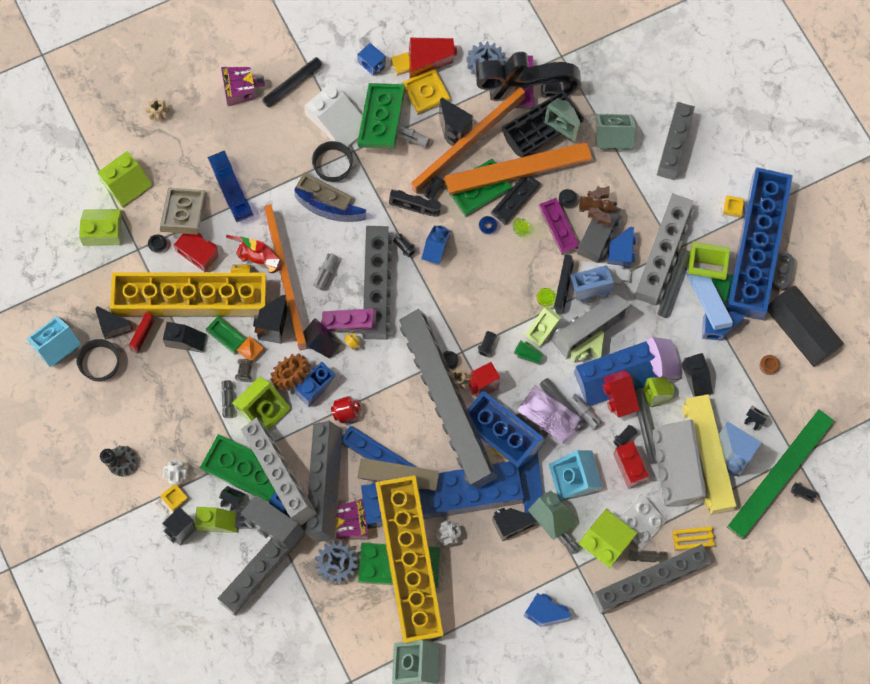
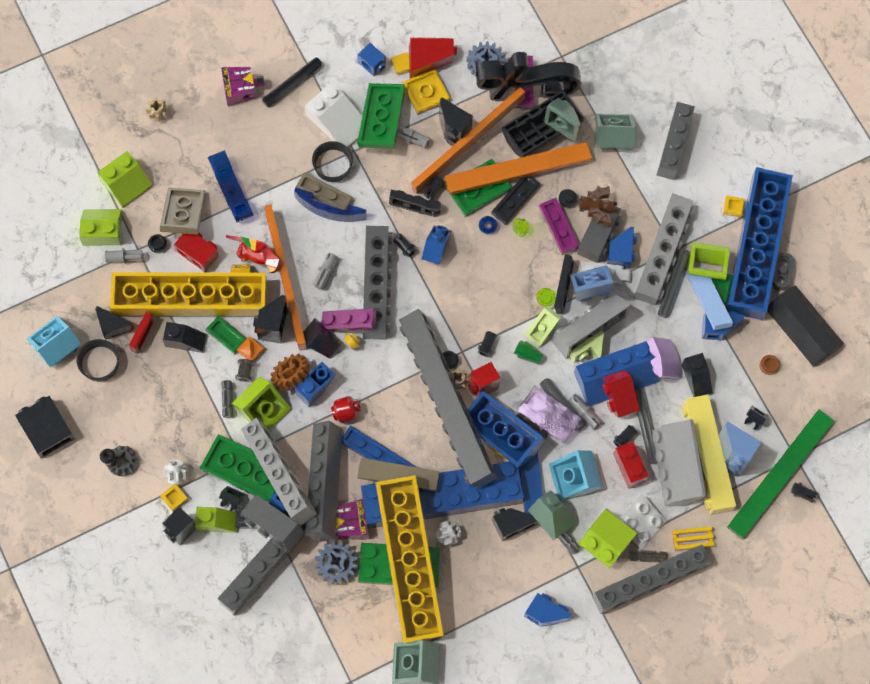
lime slope [643,377,674,407] -> none
none -> black brick [15,395,75,458]
none -> light grey axle [105,248,144,263]

